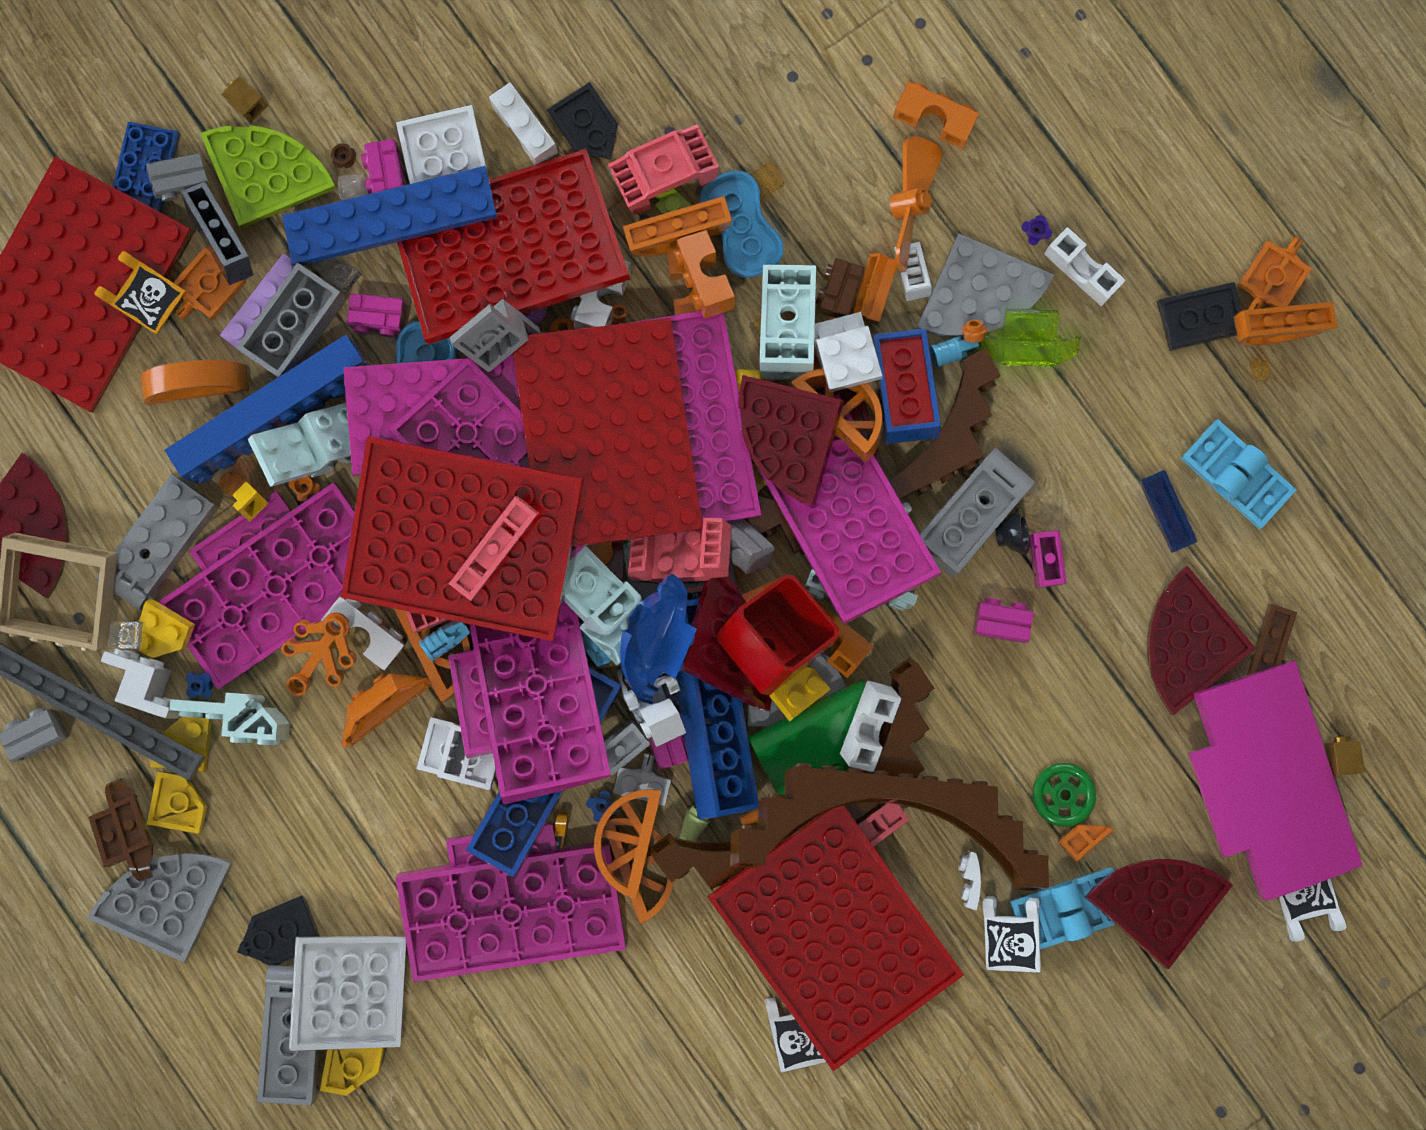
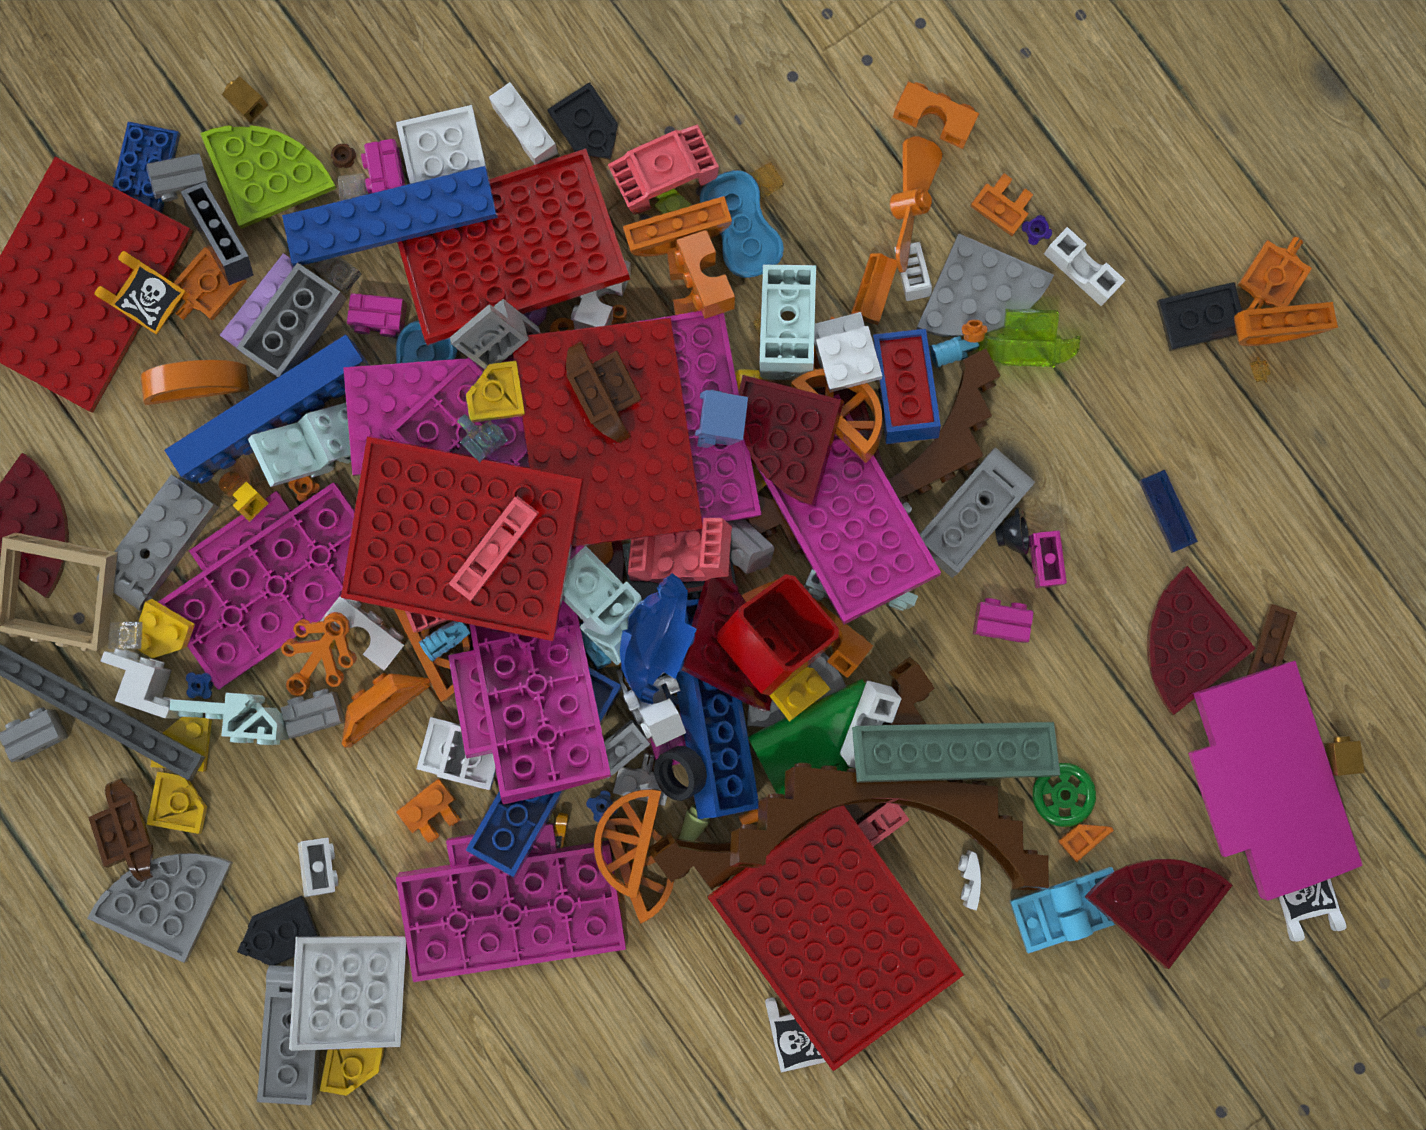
reddish brown brick [815,258,865,318] -> none
flag [983,896,1041,973] -> none
medium azure plate [1180,419,1297,529] -> none
none -> light grey brick [281,689,345,738]
none -> white brick [298,838,338,897]
none -> orange plate [396,779,461,843]
none -> clear light blue plate [457,414,509,462]
none -> yellow plate [466,361,525,423]
none -> reddish brown plate [566,341,643,443]
none -> black tyre [654,746,707,801]
none -> medium blue plate [695,390,748,448]
none -> sand green plate [852,722,1060,782]
none -> orange plate [970,173,1034,236]

